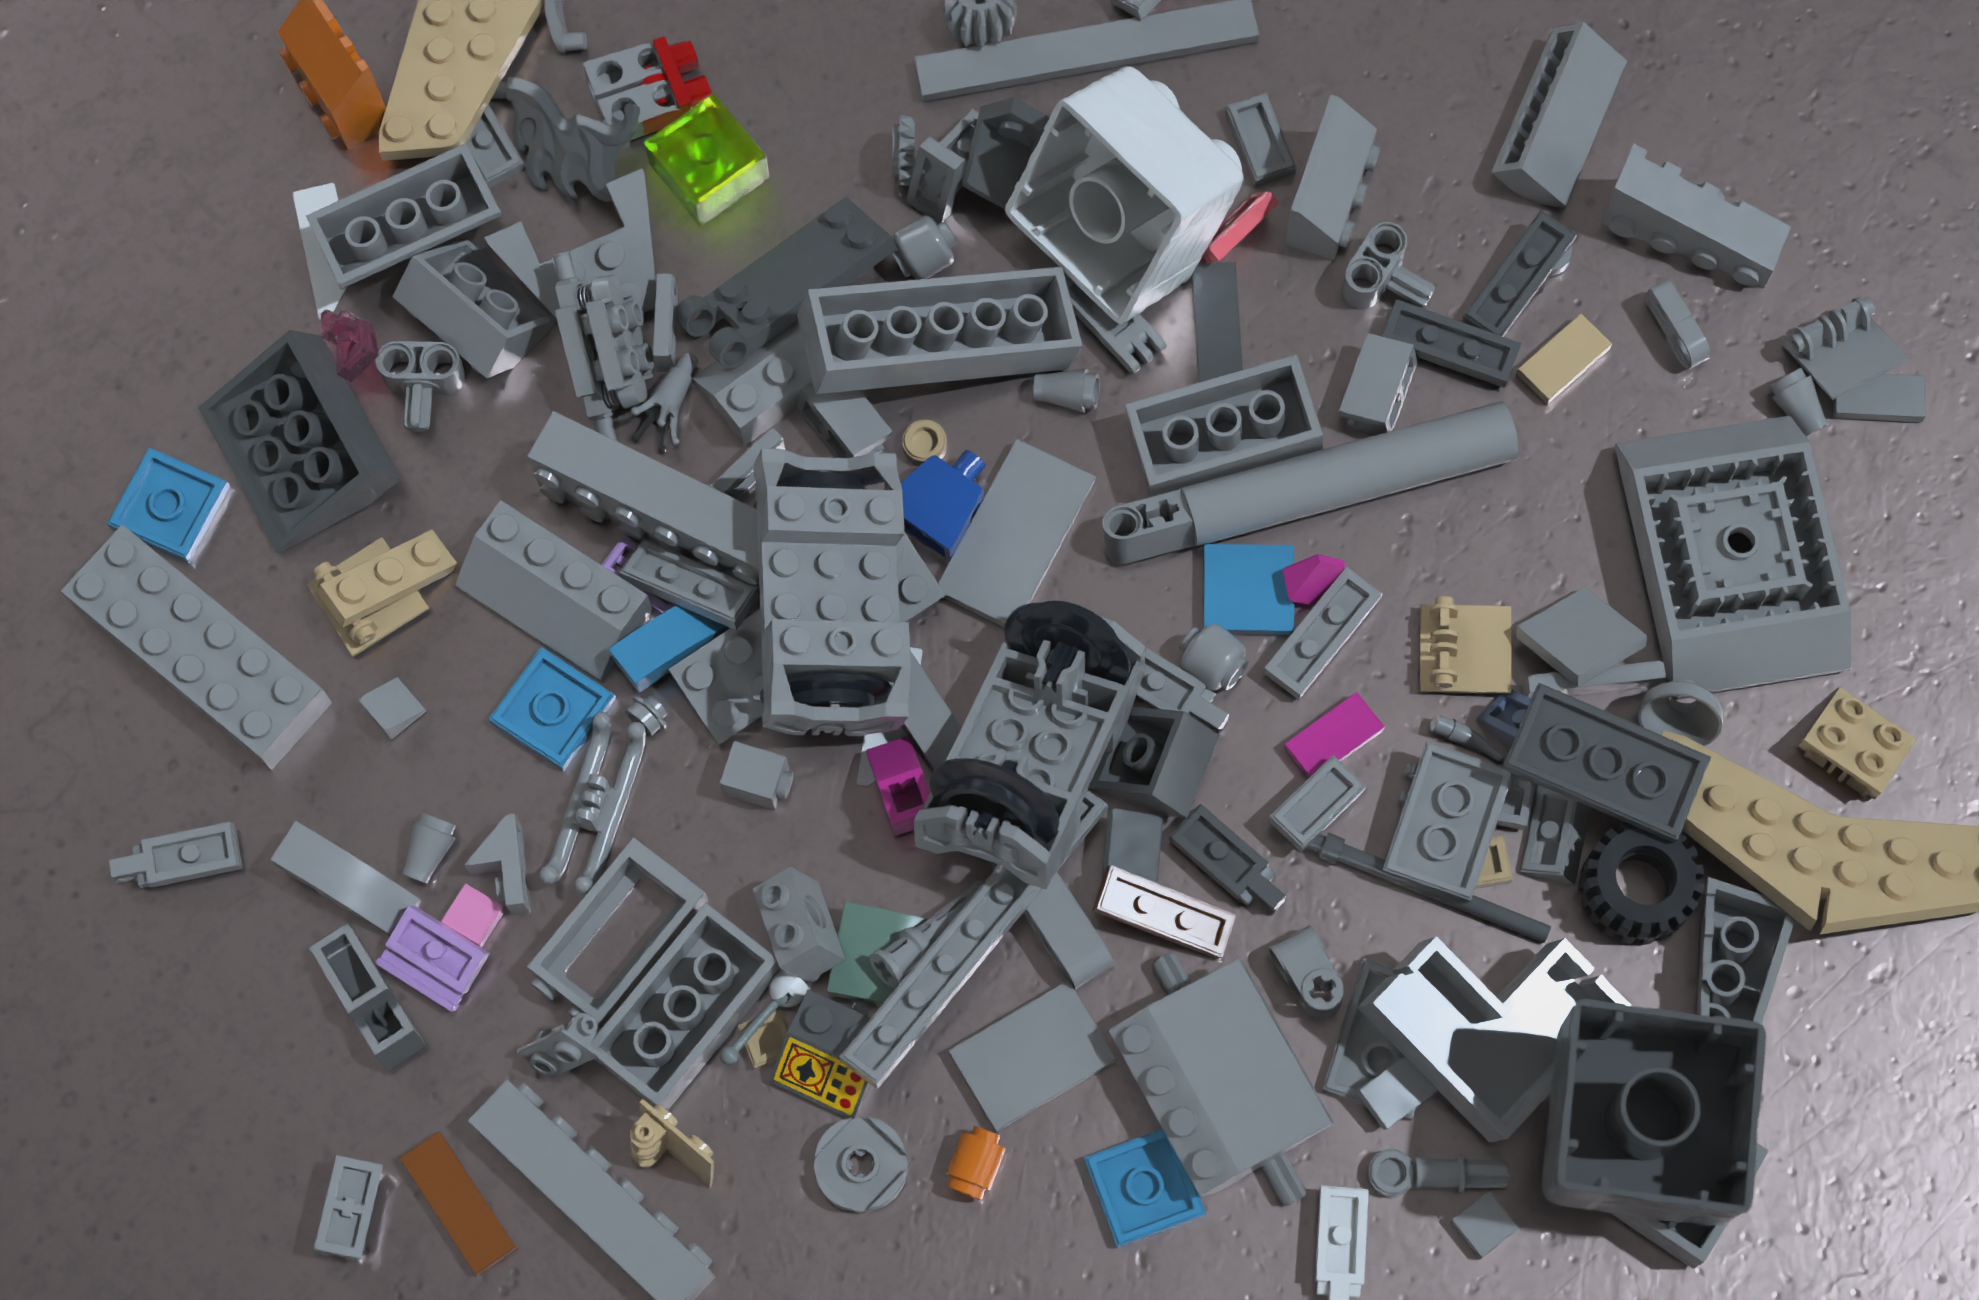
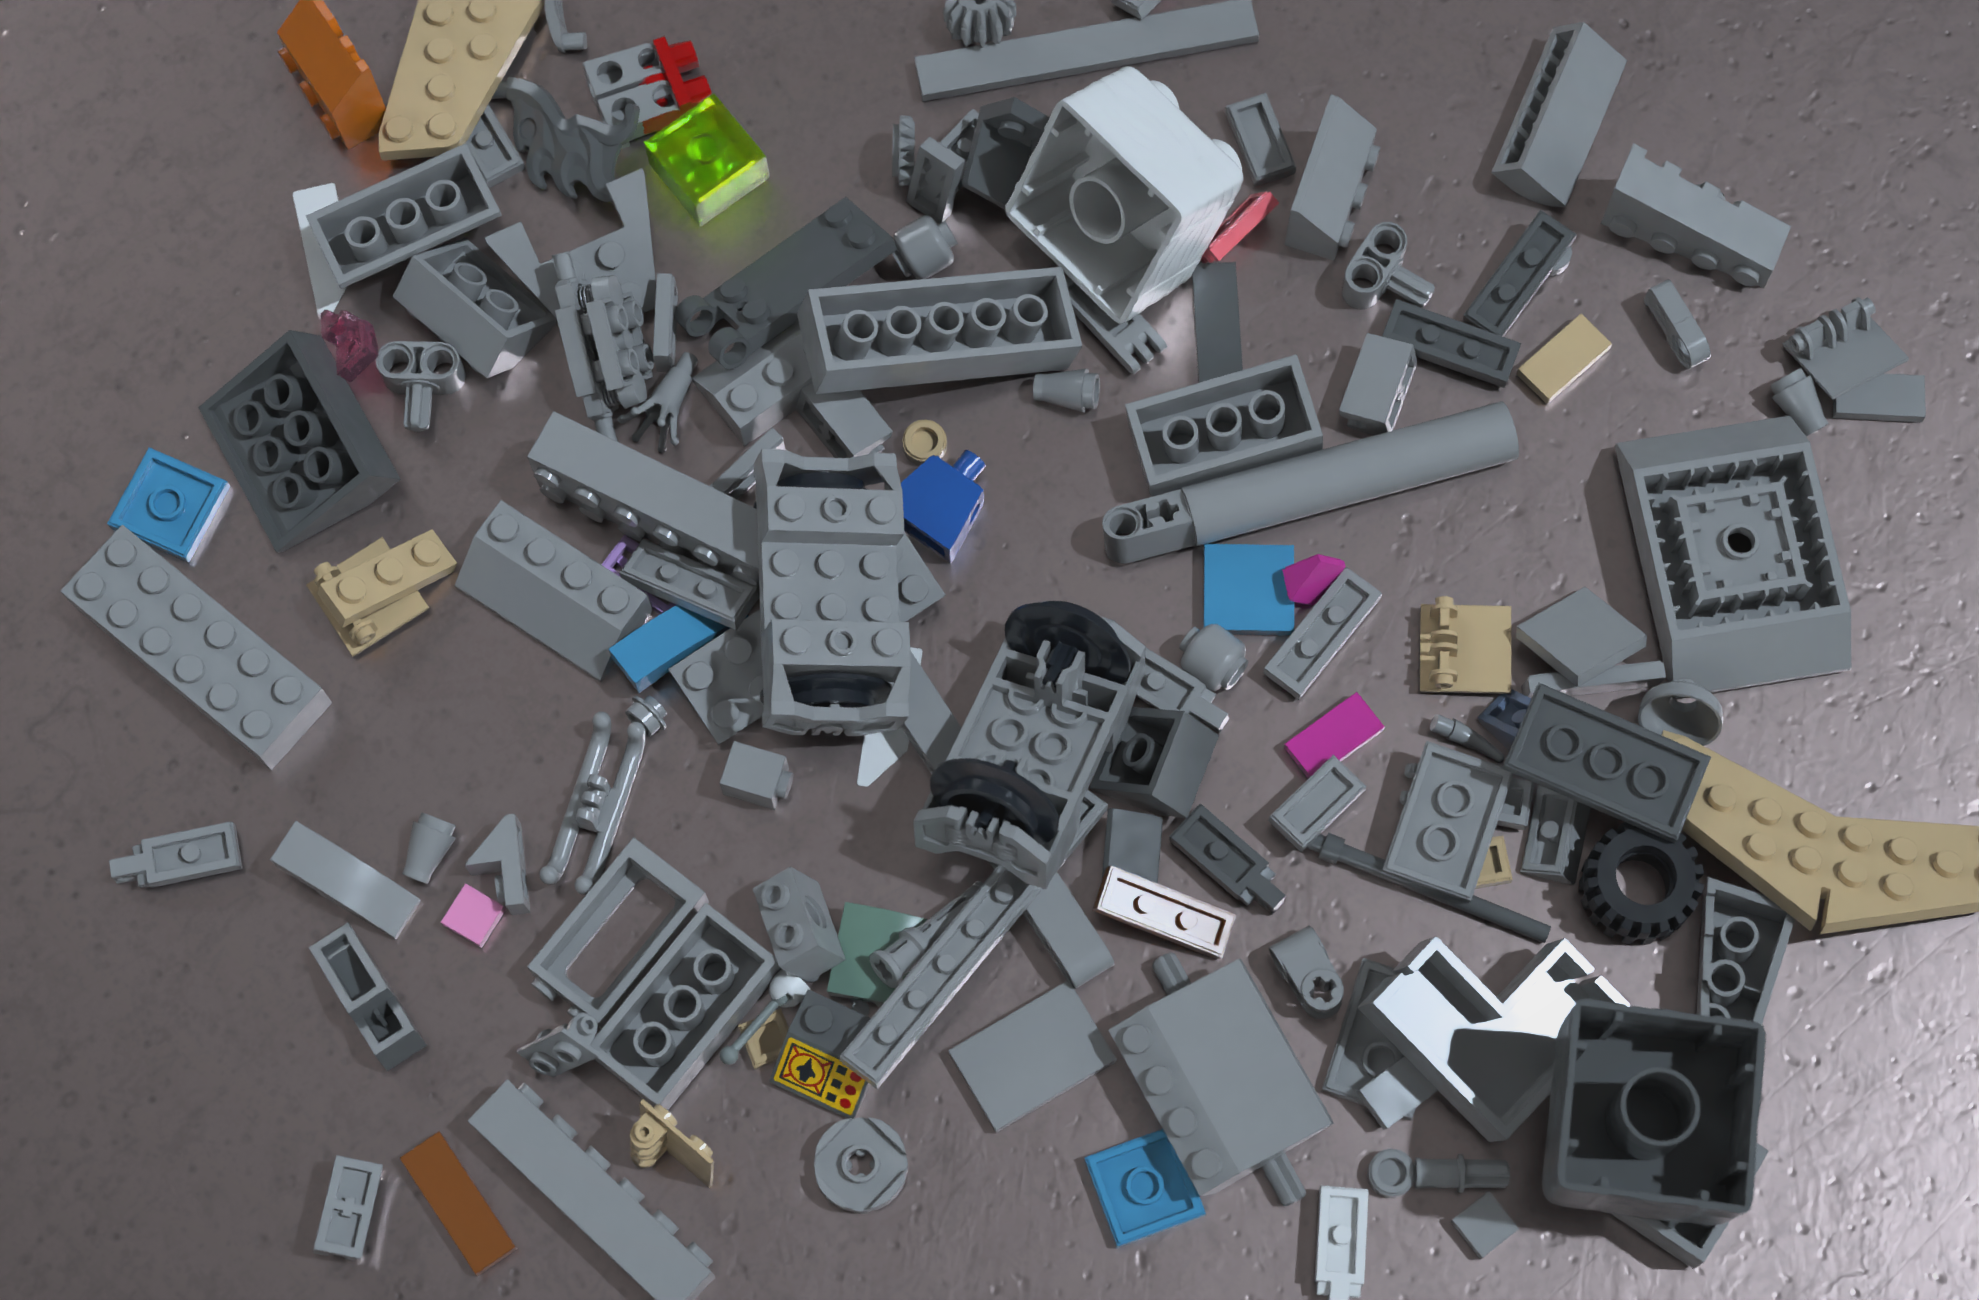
light grey slope [358,677,426,740] -> none
lavender plate [375,905,490,1011] -> none
dark azure tile [488,647,616,771] -> none
dark pink slope [865,736,930,836] -> none
light grey tile [938,438,1096,628] -> none
orange brick [946,1126,1006,1200] -> none
tan hinge [1798,687,1916,799] -> none

